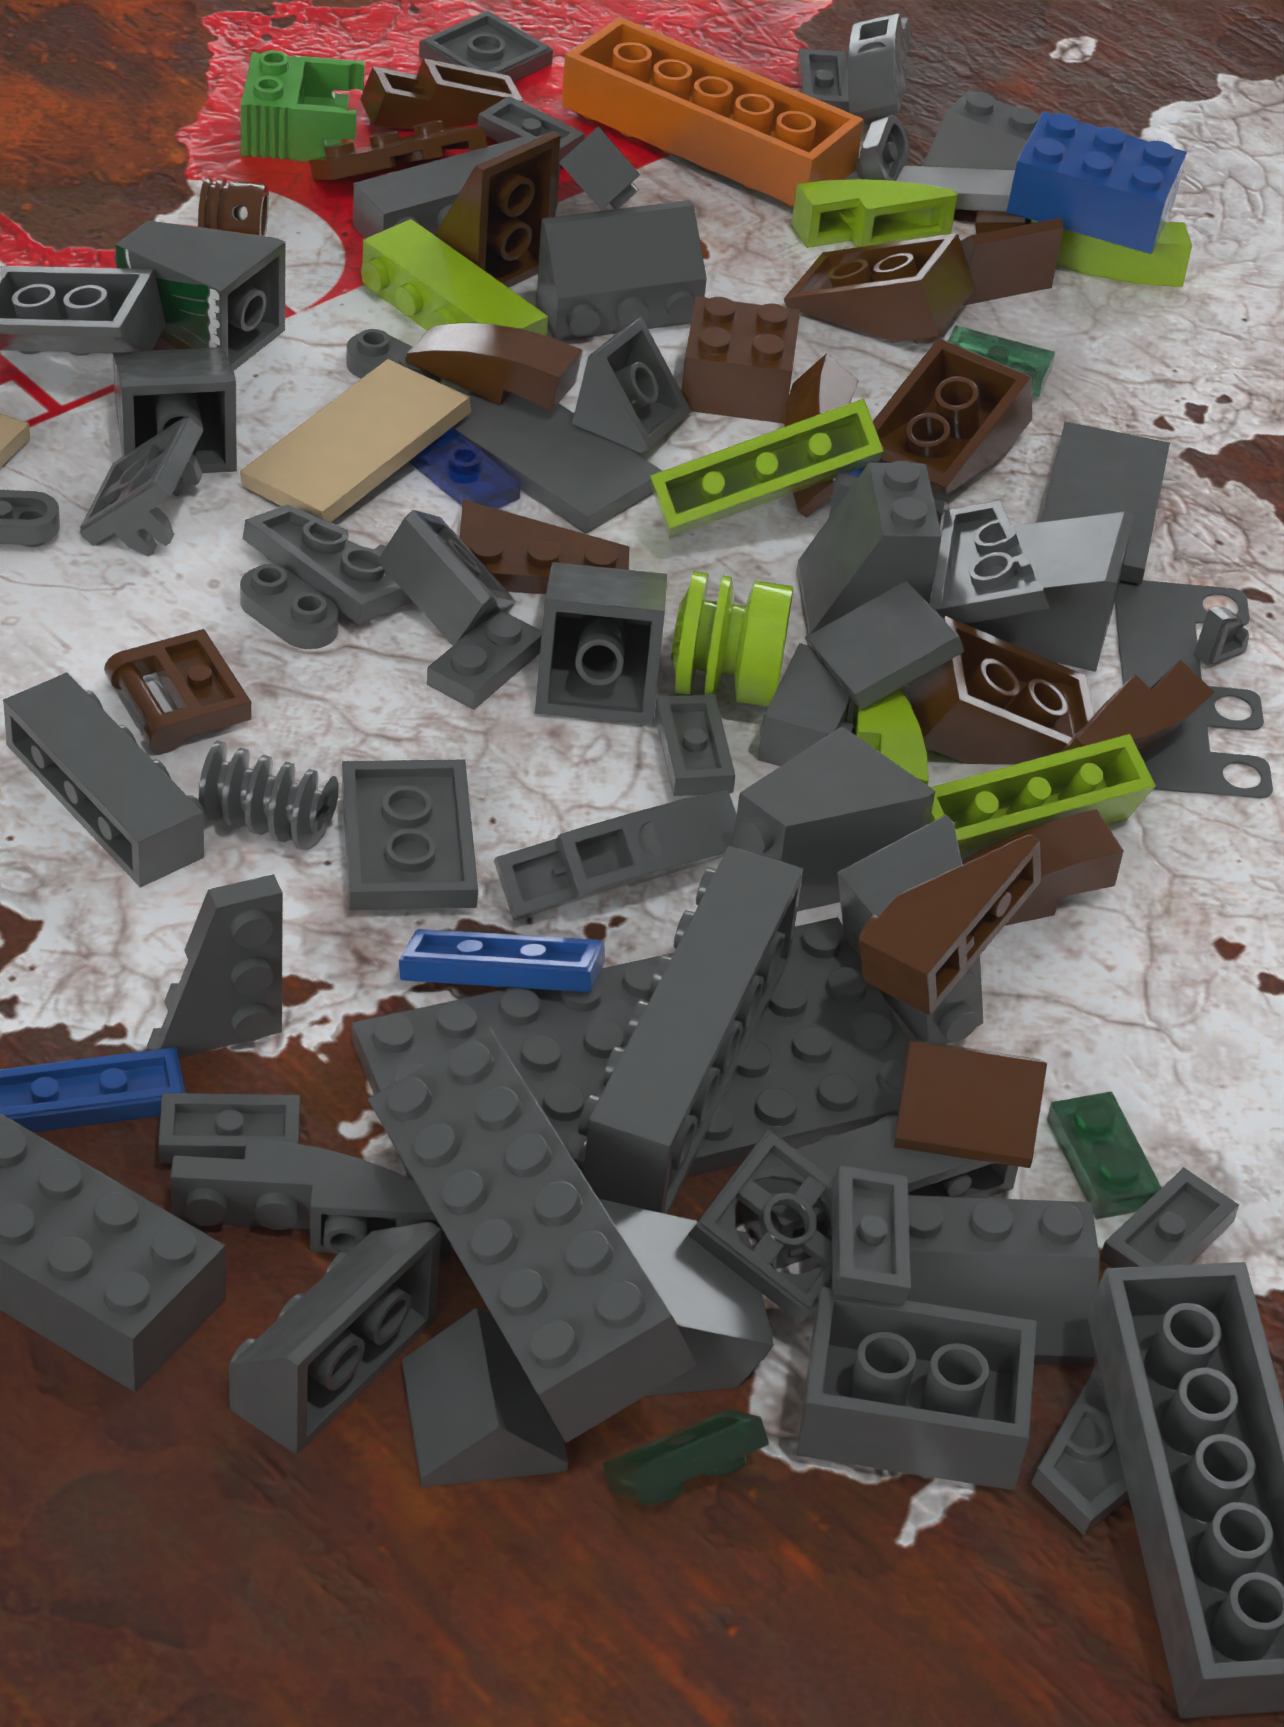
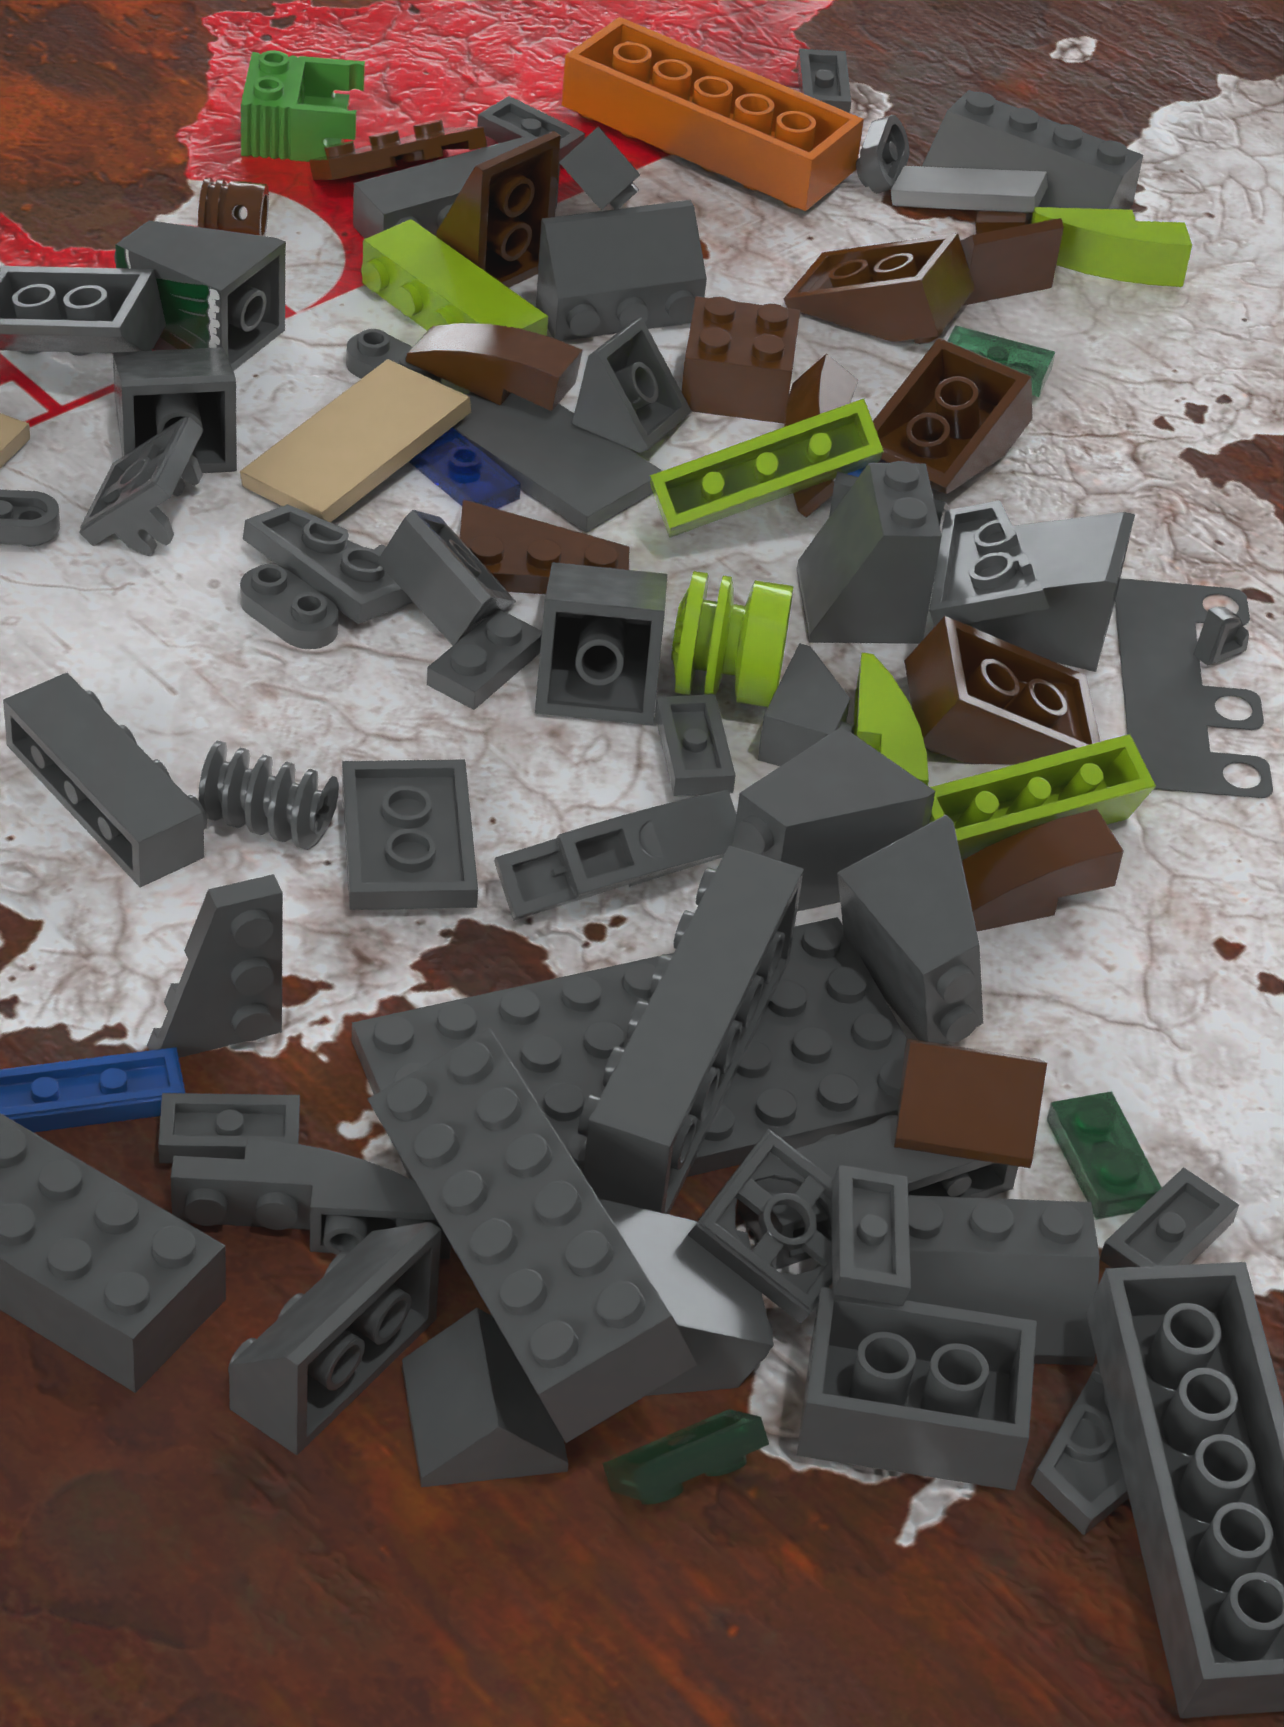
reddish brown plate [104,629,252,754] -> none
reddish brown slope [360,58,524,129] -> none
blue tile [399,929,605,992] -> none
dark grey tile [419,11,553,82] -> none
lime slope [791,179,957,248] -> none
dark grey tile [805,581,965,710] -> none
dark grey slope [848,13,912,125] -> none
reddish brown slope [858,834,1041,1015] -> none
blue brick [1006,112,1187,254] -> none
dark grey tile [1041,421,1170,584] -> none
reddish brown slope [1060,659,1214,754] -> none

